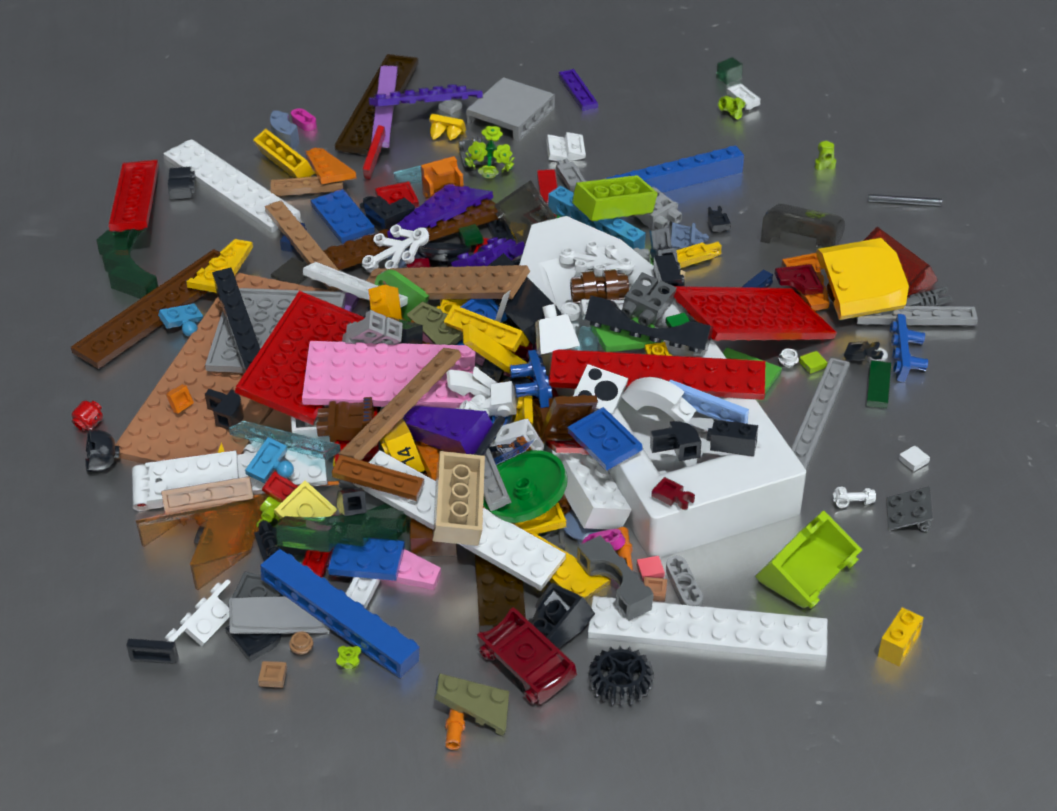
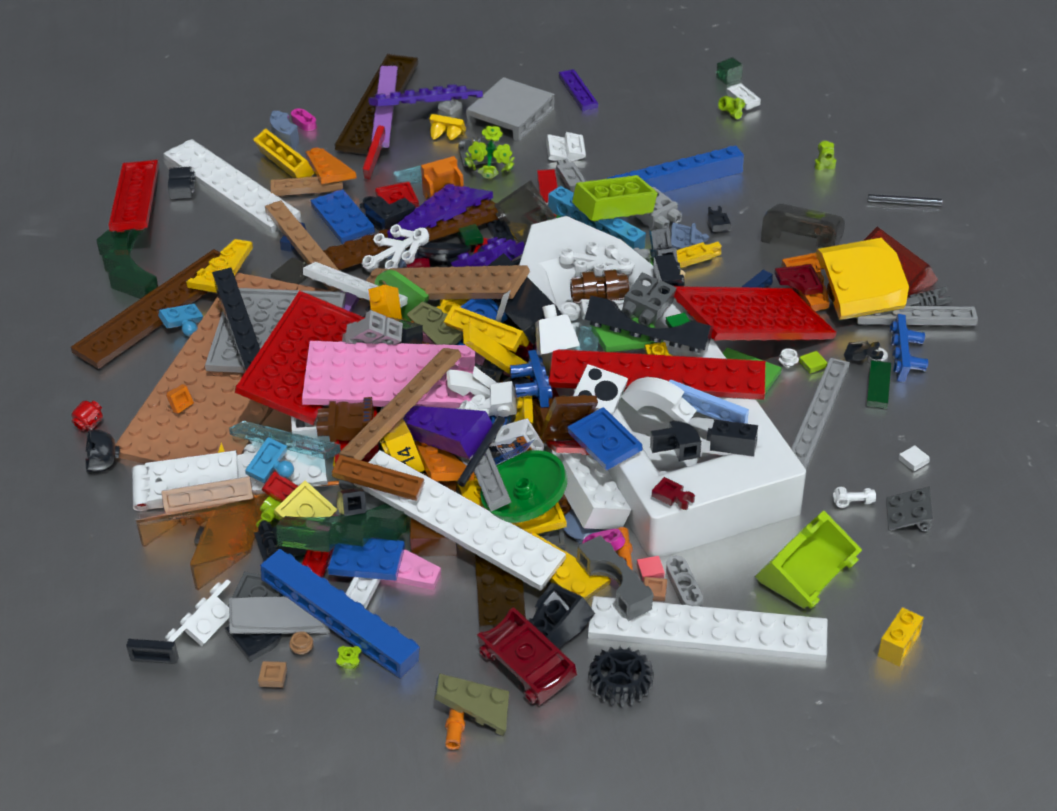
black brick [205,389,244,432] -> none
tan brick [433,451,485,546] -> none

